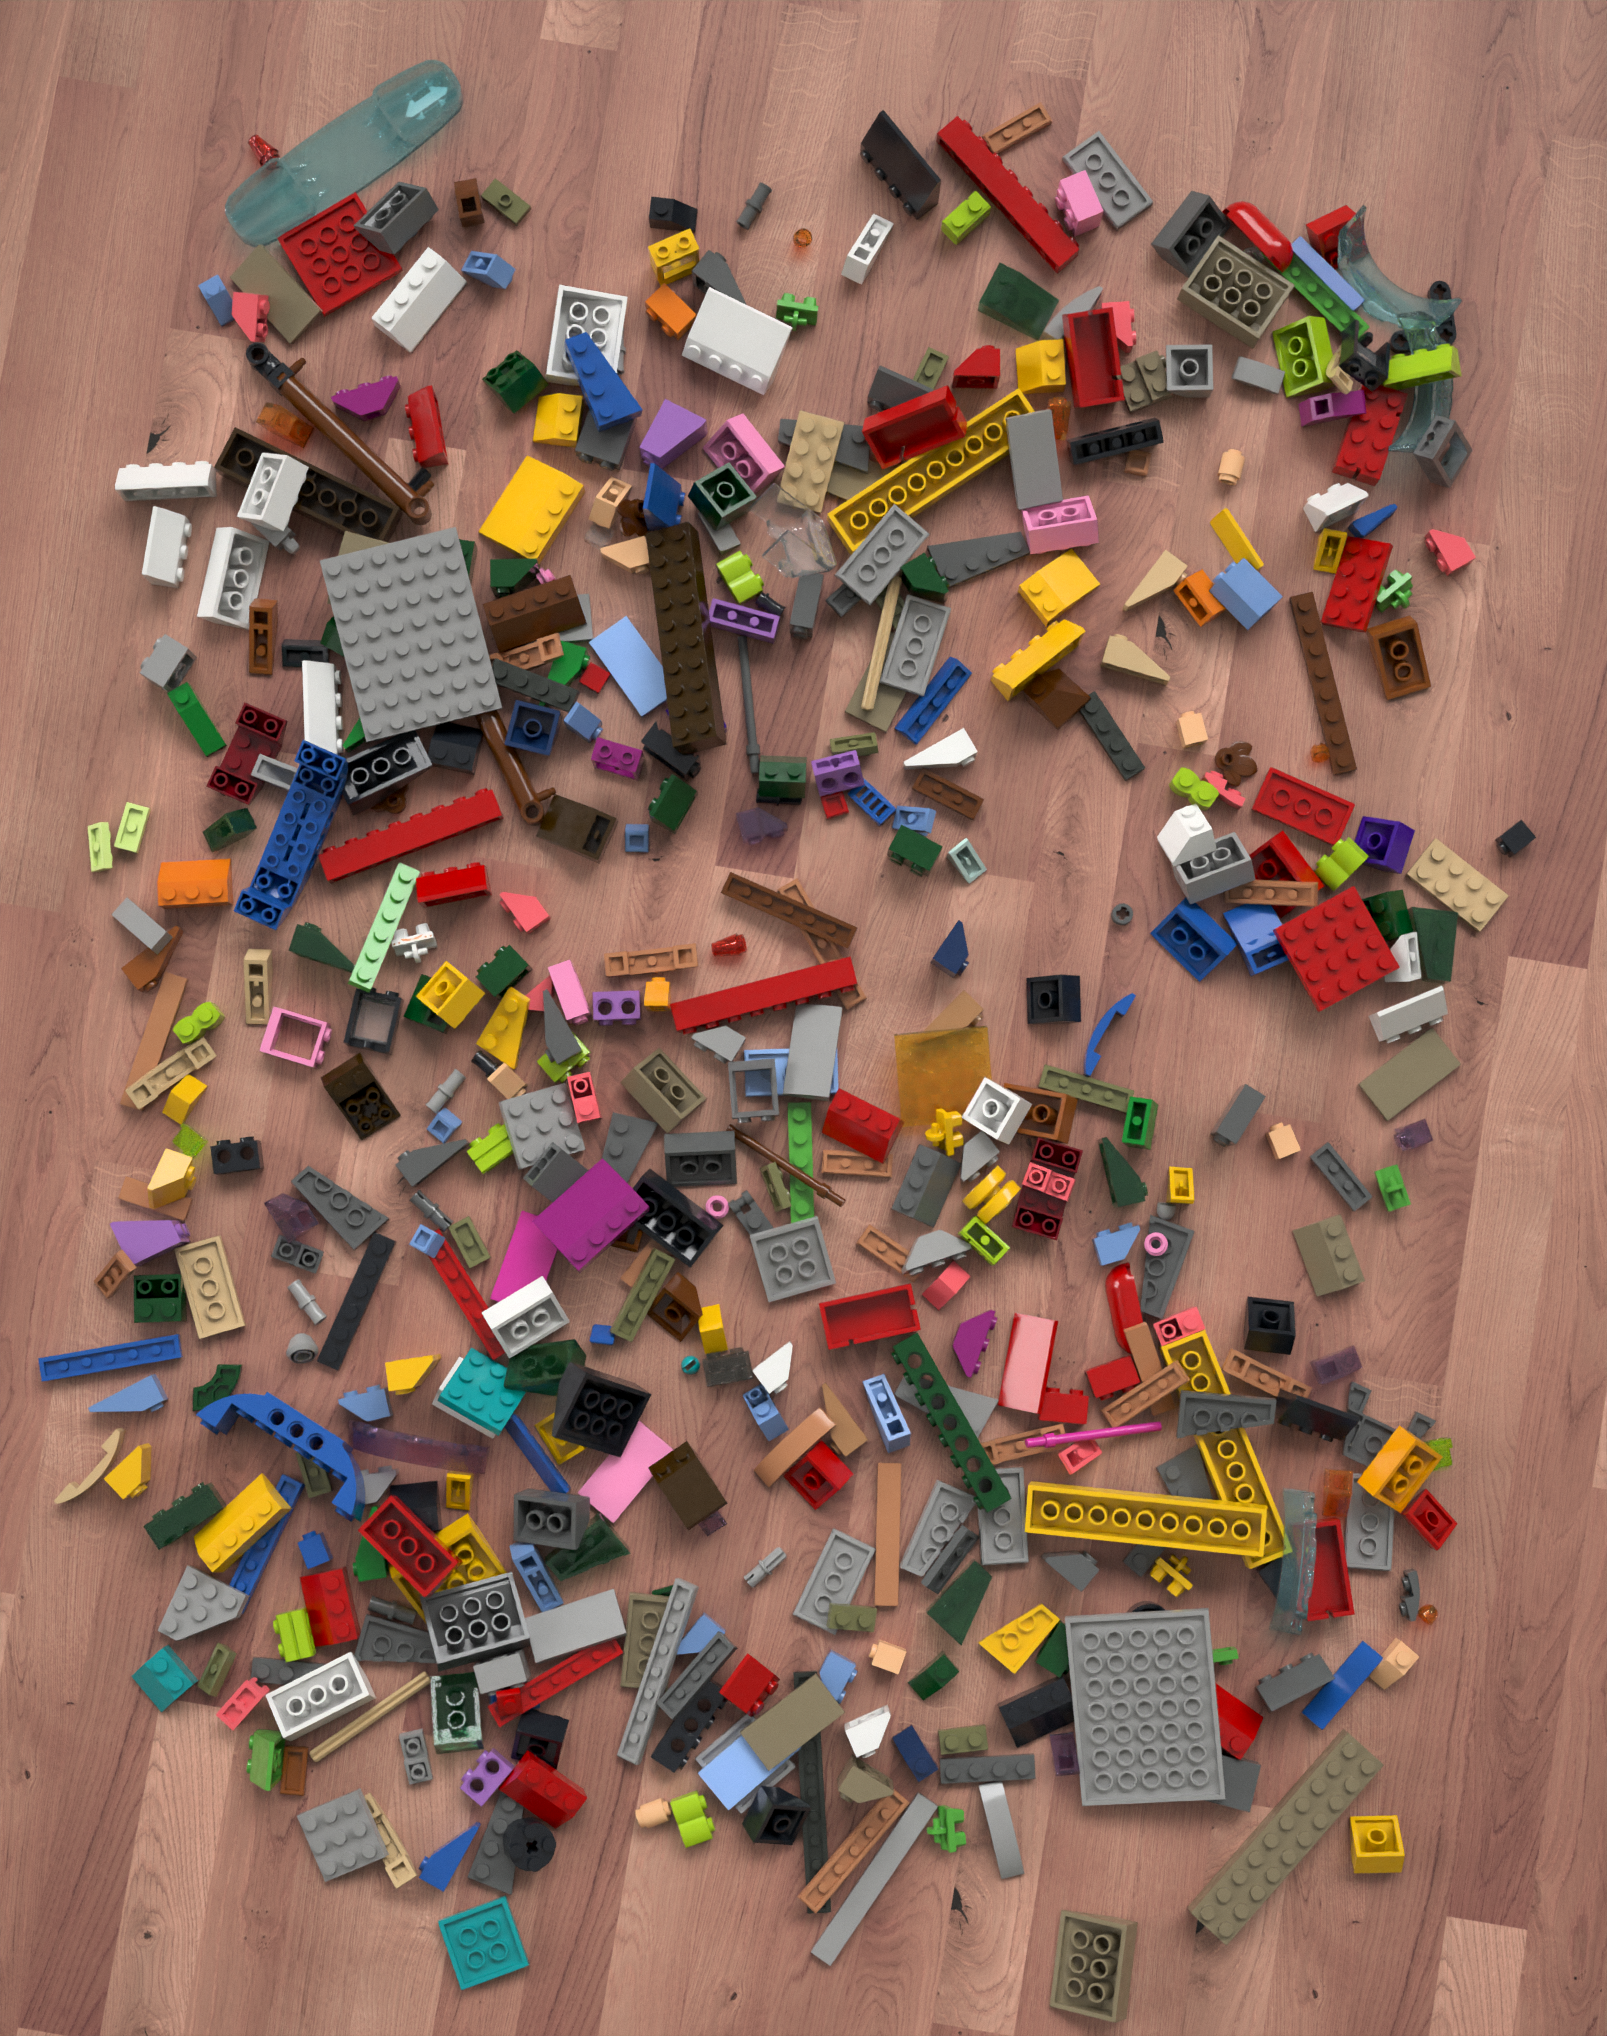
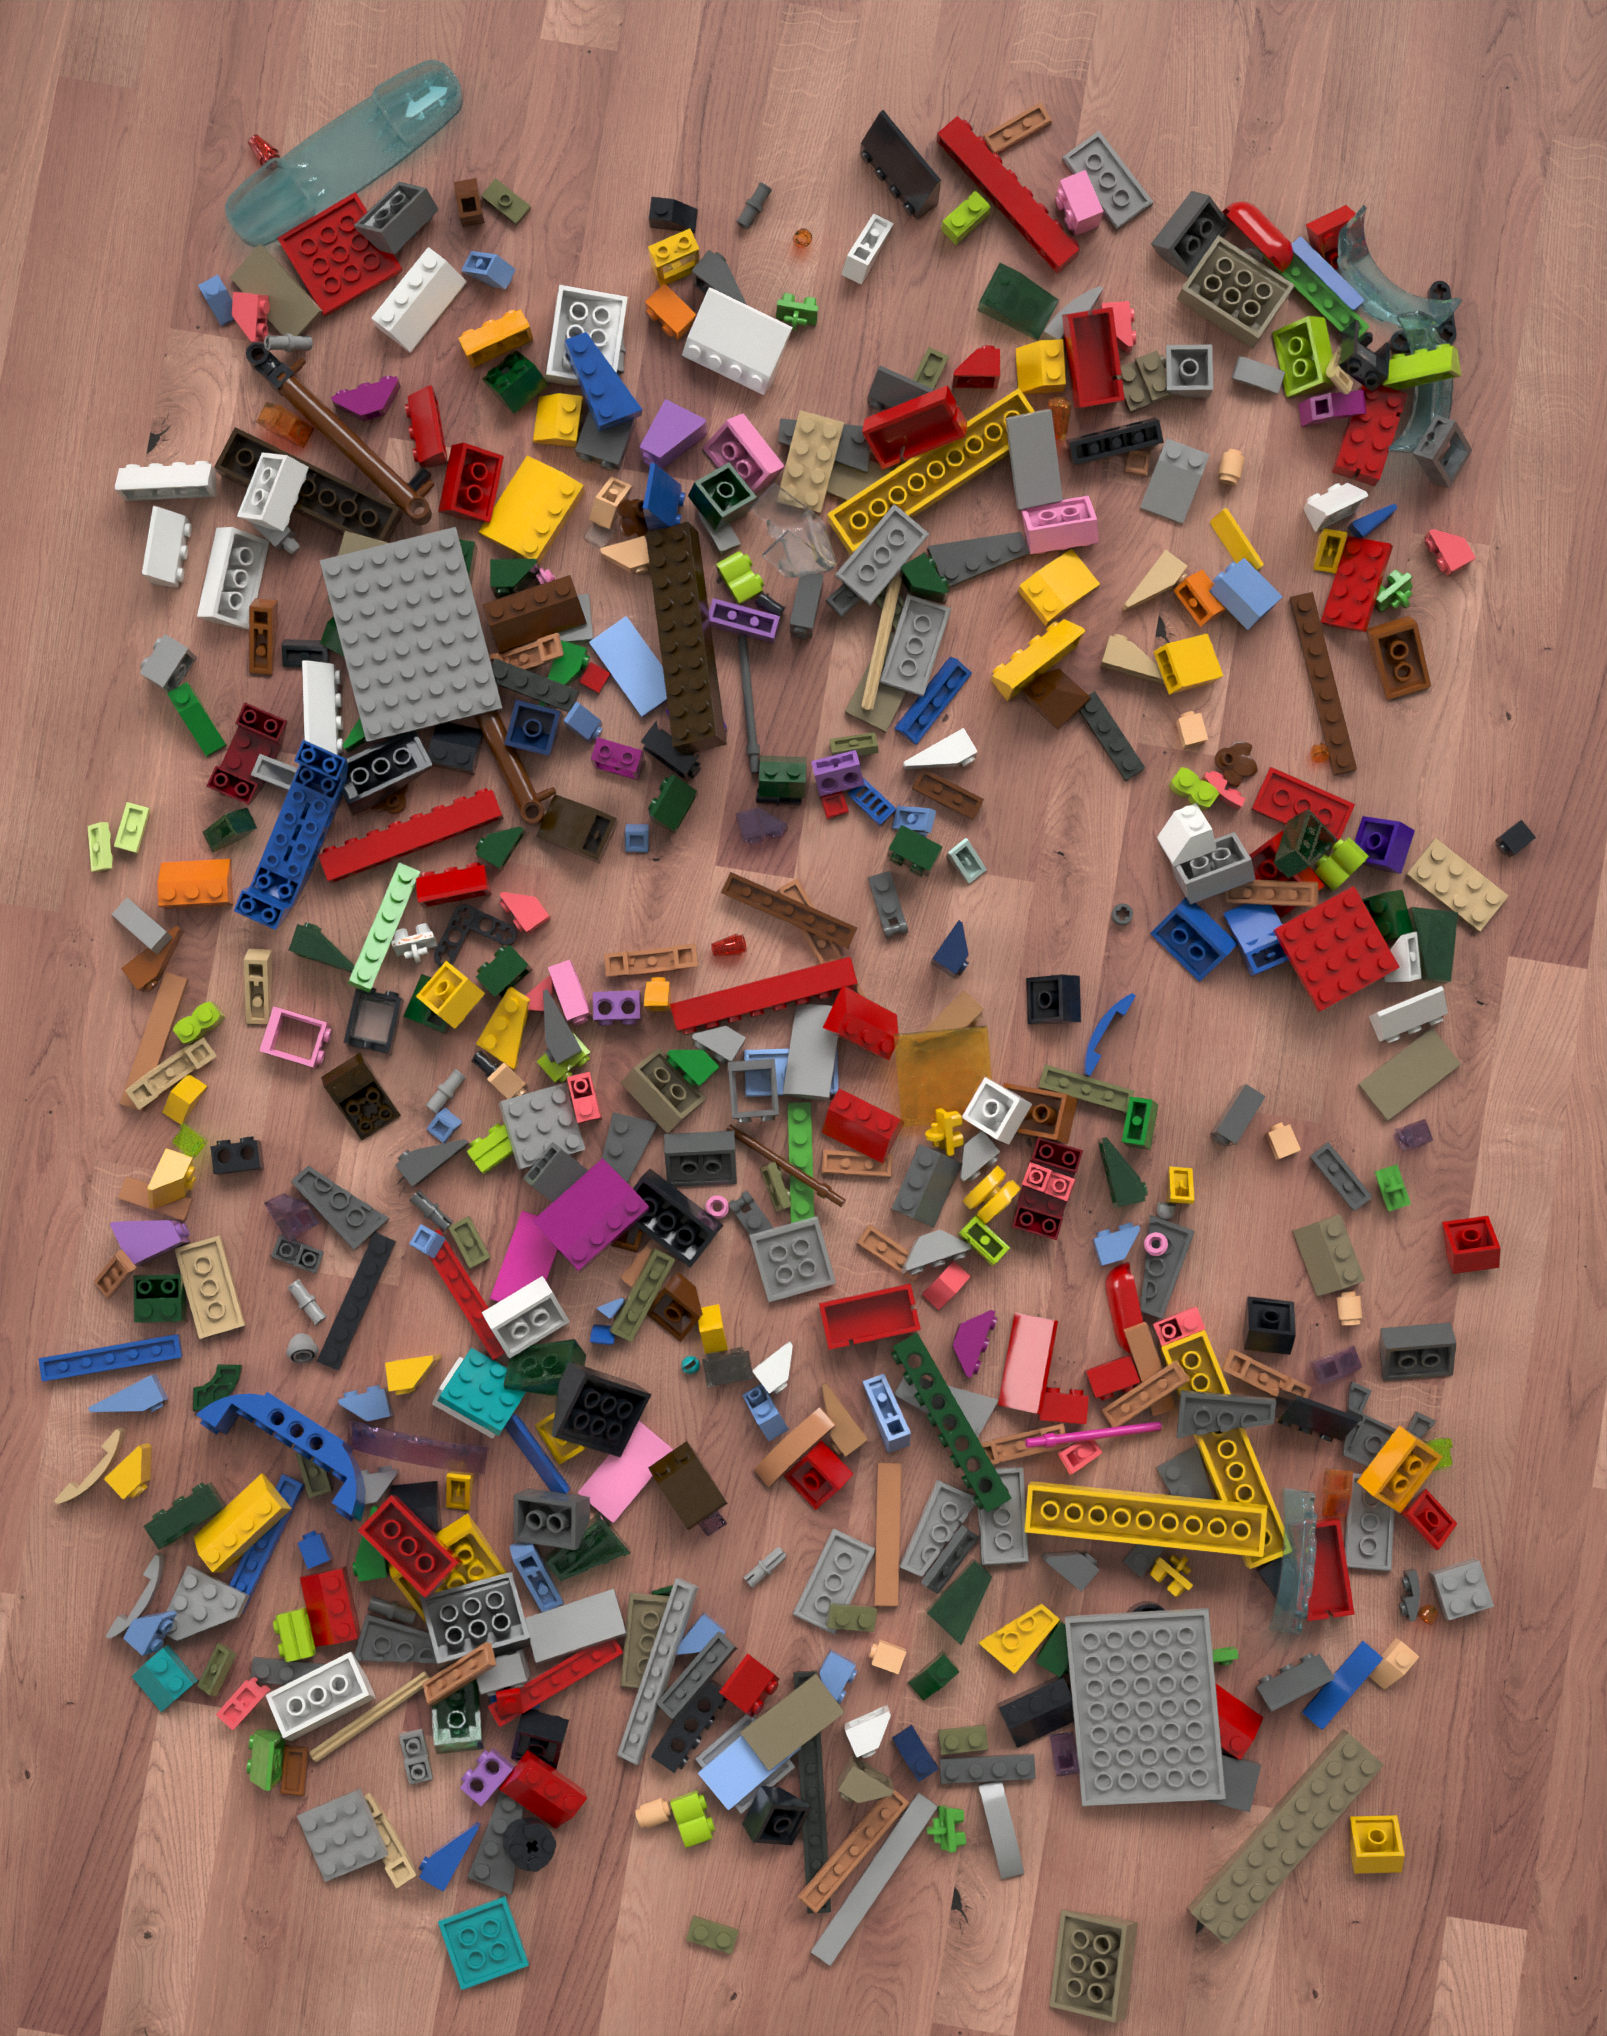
none -> light grey slope [105,1552,164,1639]
none -> medium blue slope [123,1611,177,1656]
none -> light grey pin [264,334,313,352]
none -> nougat tile [422,1642,497,1706]
none -> black beam [434,904,518,967]
none -> red slope [438,442,504,523]
none -> light orange slope [458,309,534,369]
none -> dark green slope [475,826,525,871]
none -> medium blue slope [597,1297,625,1318]
none -> green slope [666,1050,719,1087]
none -> olive plate [686,1915,739,1954]
none -> red slope [822,986,899,1060]
none -> dark grey plate [868,871,909,939]
none -> light grey slope [1140,439,1210,525]
none -> yellow brick [1153,633,1223,695]
none -> wedge [1273,809,1338,879]
none -> light nougat brick [1337,1291,1362,1325]
none -> dark grey slope [1379,1323,1457,1381]
none -> light grey brick [1429,1558,1494,1620]
none -> red slope [1442,1216,1501,1274]

